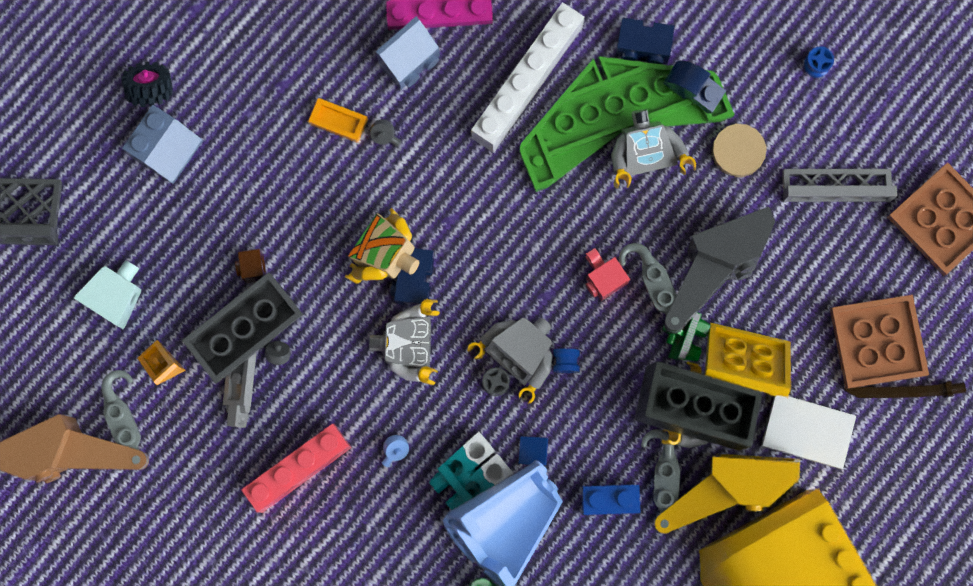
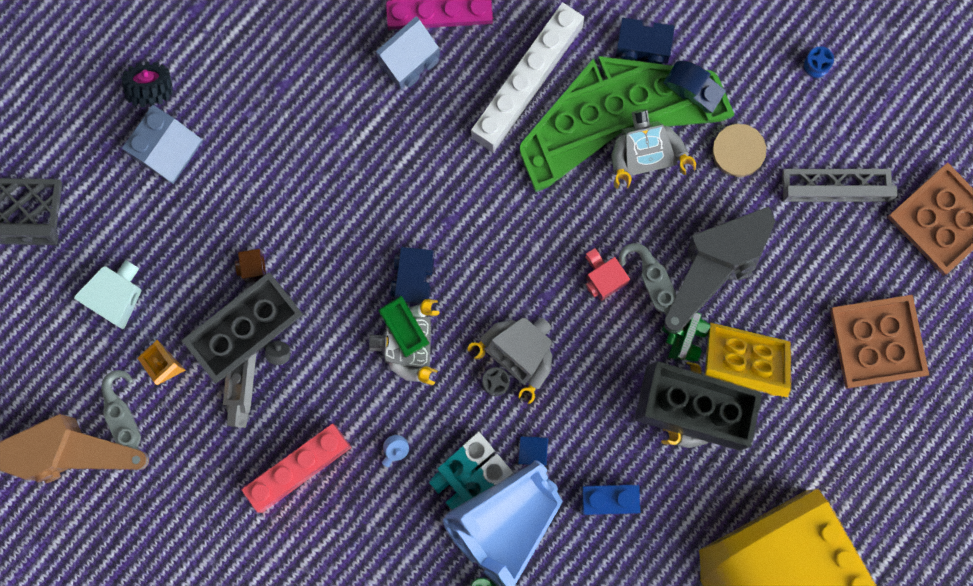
light orange tile [308,98,368,143] -> none
torso [345,208,419,284] -> none
dark grey piece [370,119,401,147] -> none
blue wheel [553,349,580,373] -> none
yellow slope [641,429,800,534] -> none
white tile [761,396,856,469] -> none
dark brown sword [844,381,966,398] -> none
none -> green tile [378,296,430,358]

